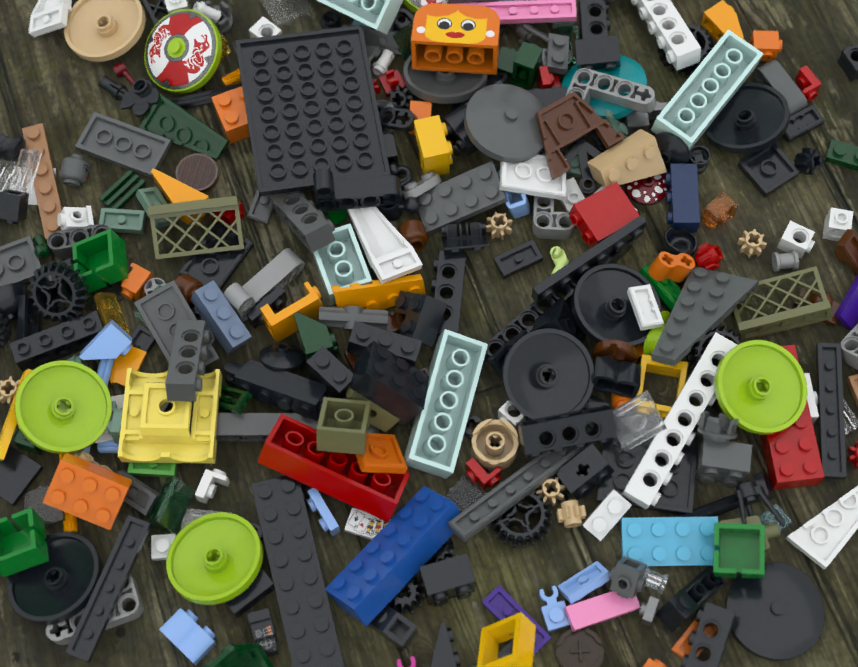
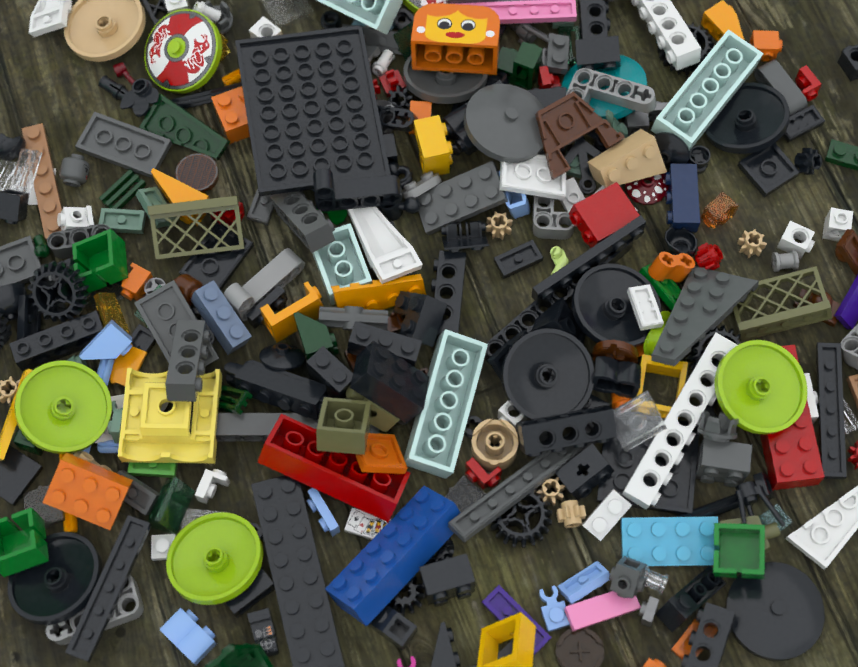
reddish brown head [397,219,428,252] -> none

